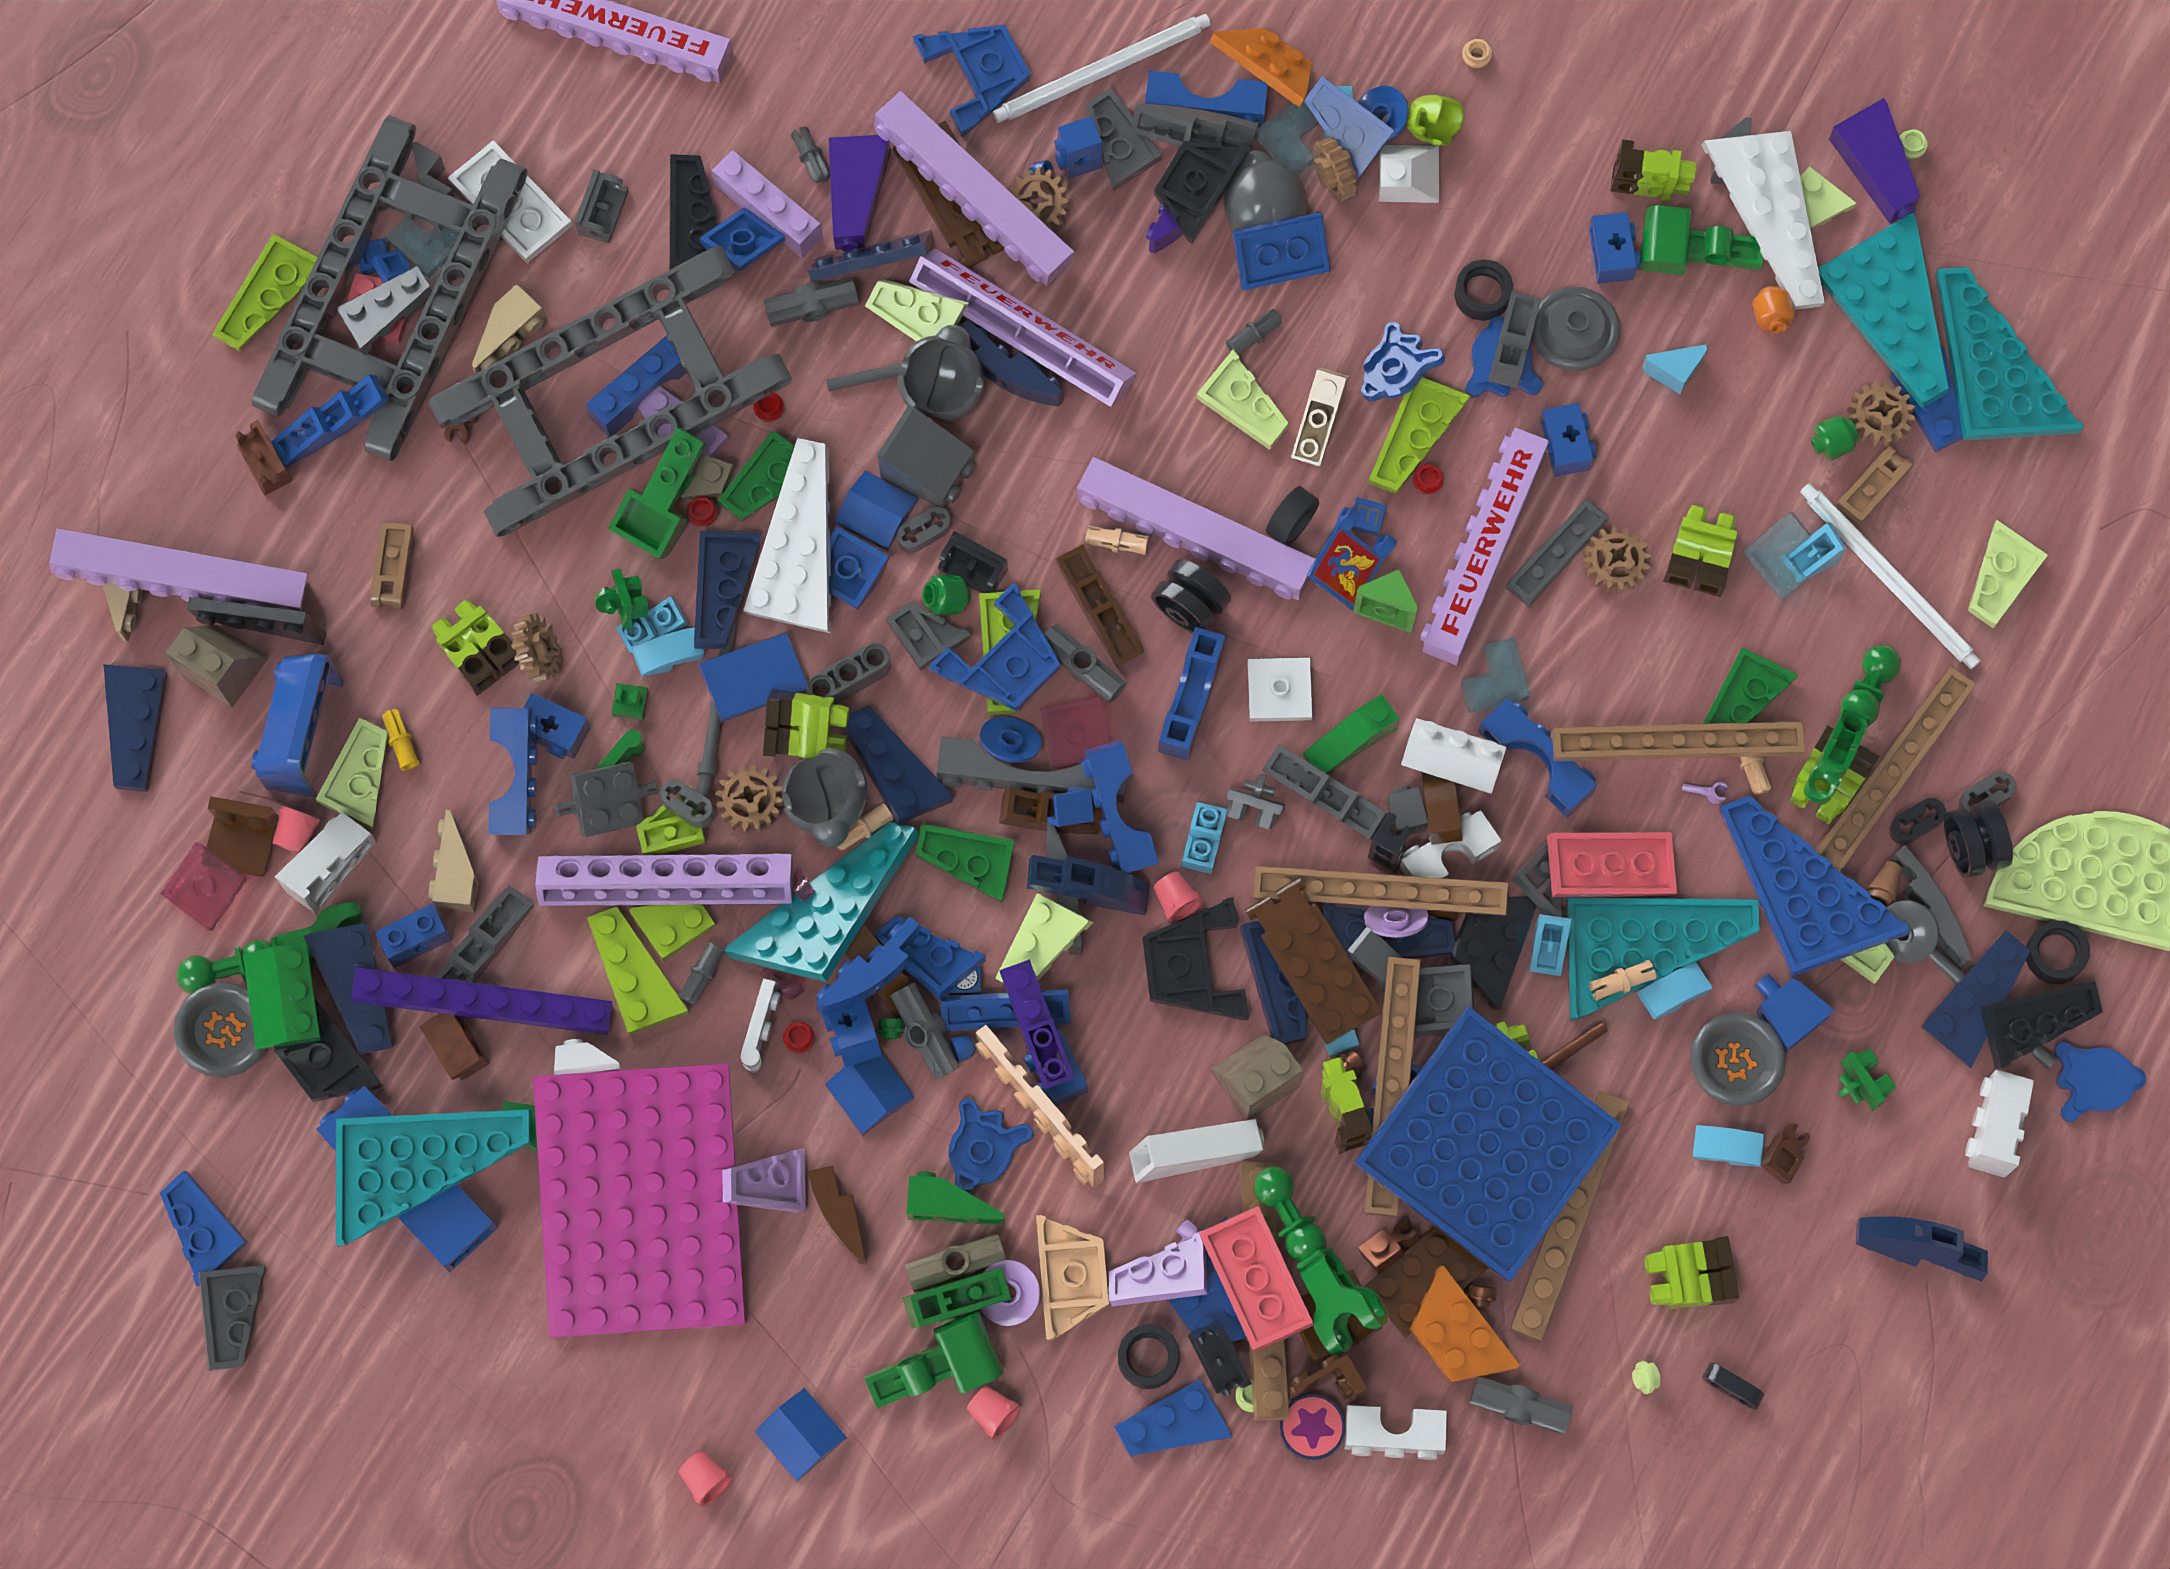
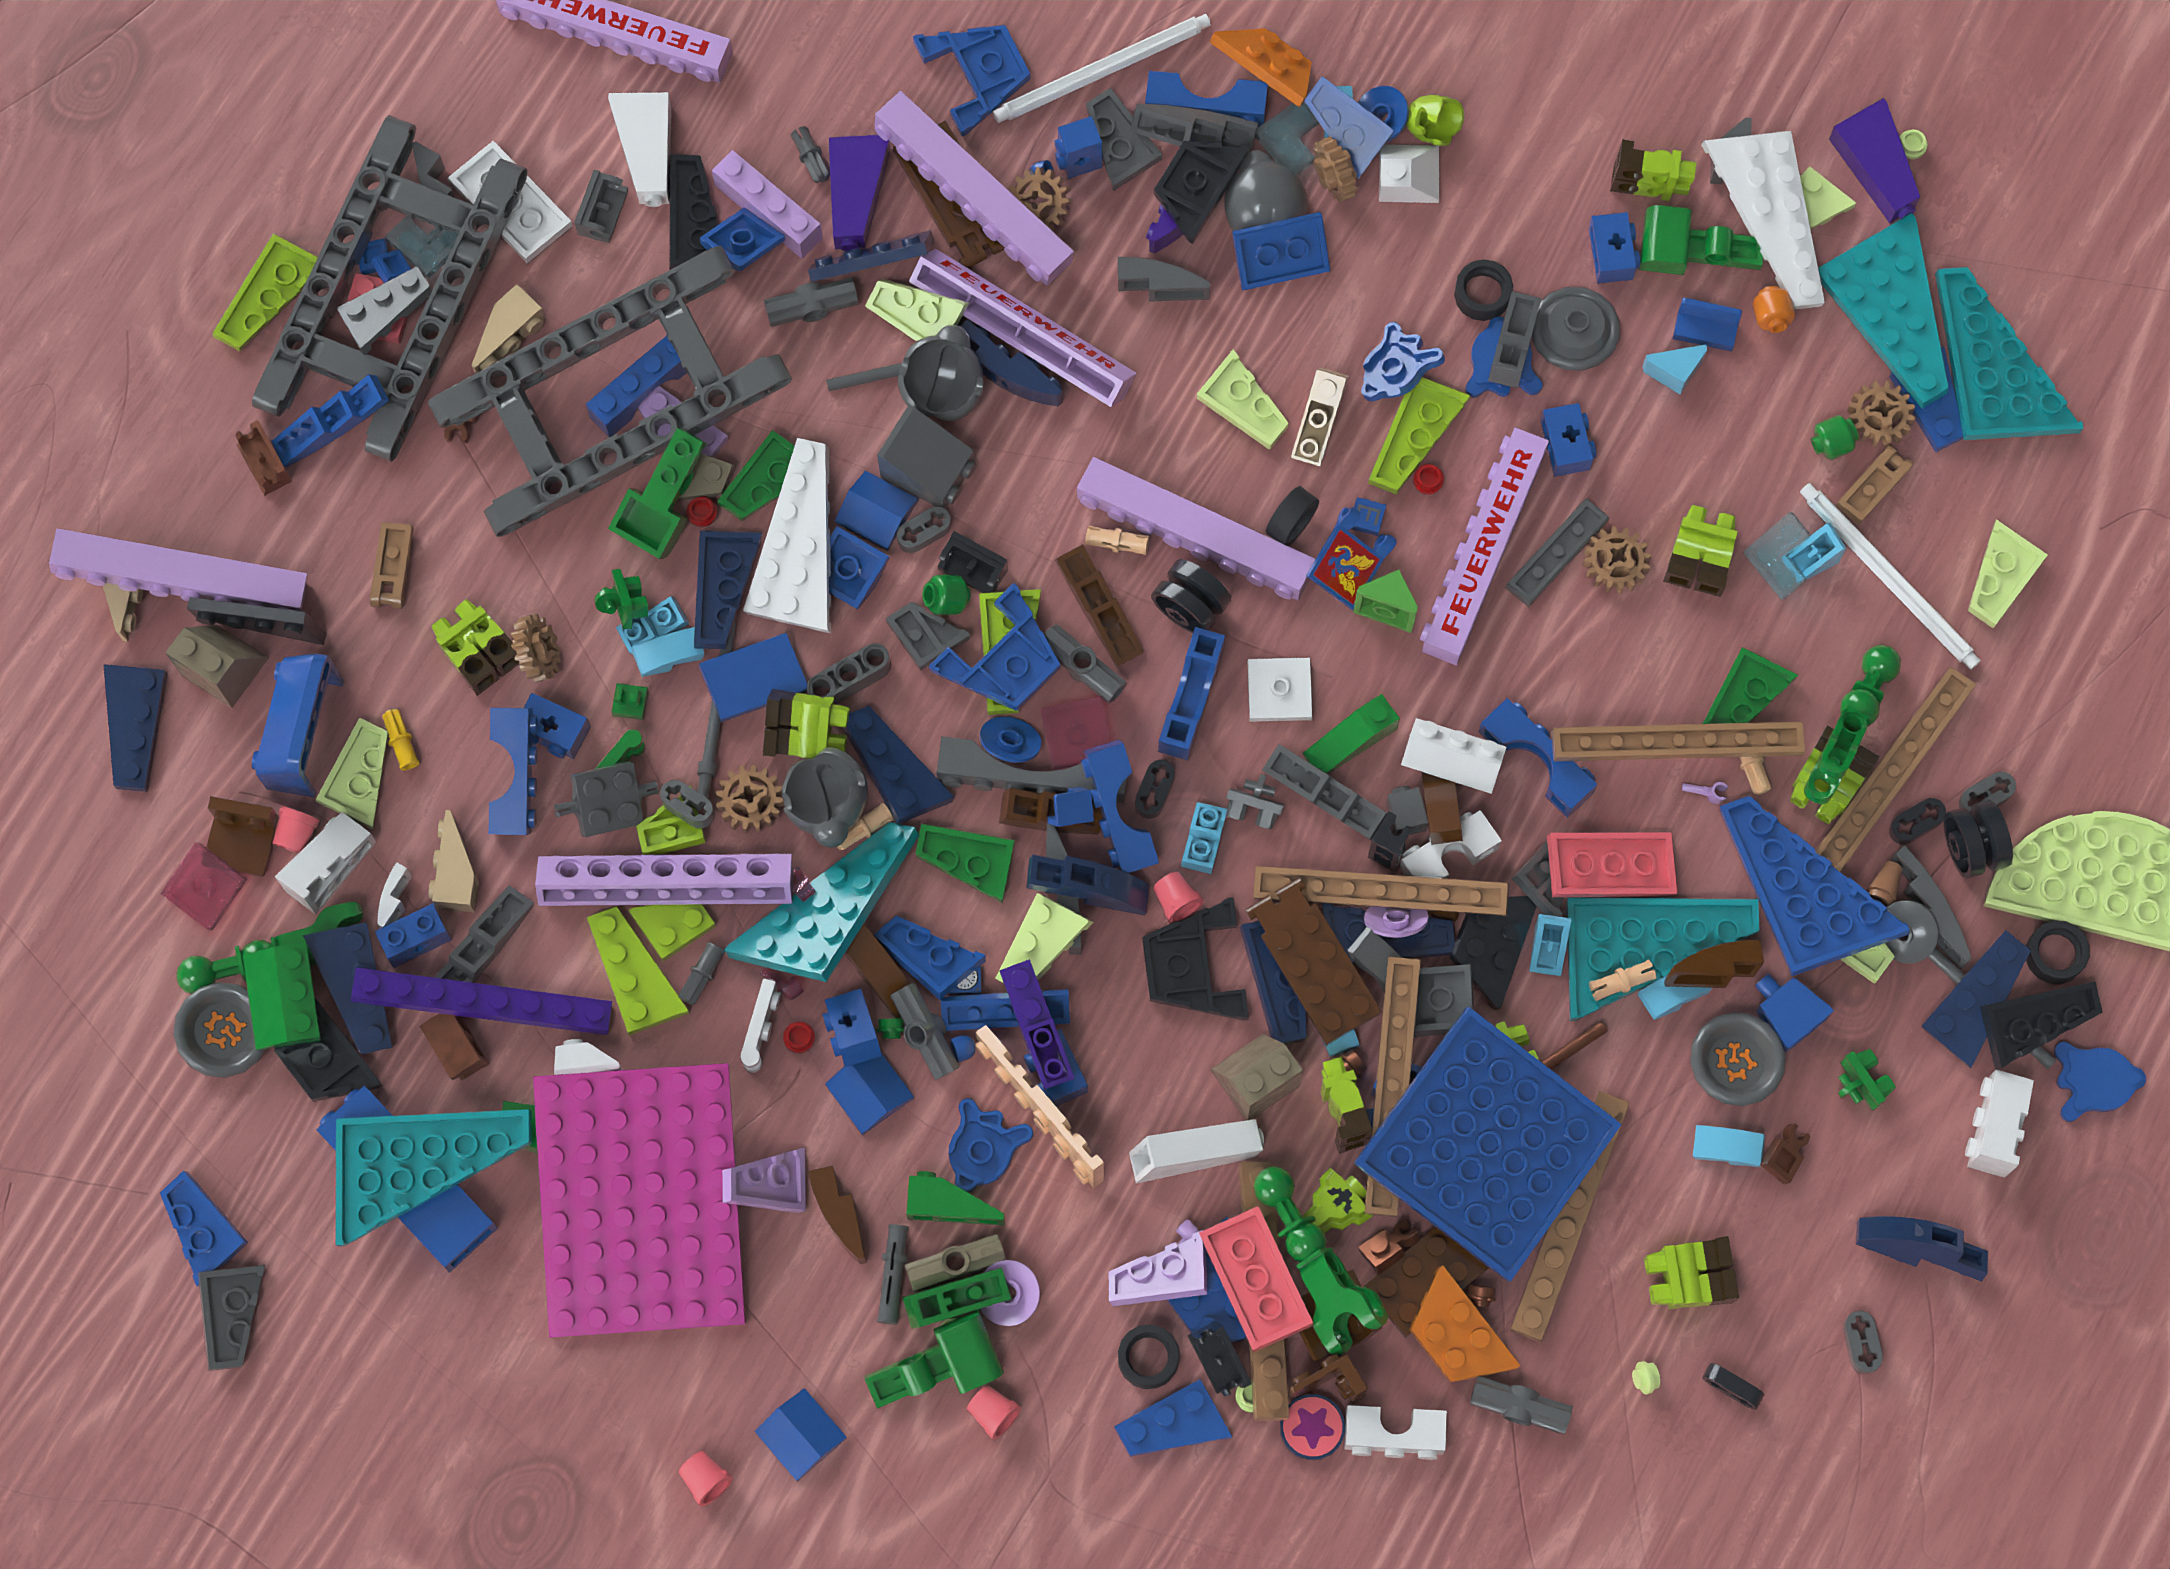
red plate [753,393,784,422] -> none
blue slope [816,917,920,1015] -> none
light nougat wing [1036,1215,1109,1341] -> none
dark grey axle [1226,309,1282,356] -> none
clear light blue plate [1461,638,1530,713] -> none
light nougat plate [1462,39,1492,69] -> none
none -> white slope [378,862,412,928]
none -> white slope [608,92,671,207]
none -> dark grey pin [877,1224,909,1325]
none -> dark grey slope [1117,257,1210,302]
none -> black beam [1135,760,1175,819]
none -> lime rock [1303,1168,1373,1234]
none -> reddish brown slope [1664,940,1764,988]
none -> blue panel [1672,298,1742,352]
none -> dark grey beam [1843,1311,1883,1374]

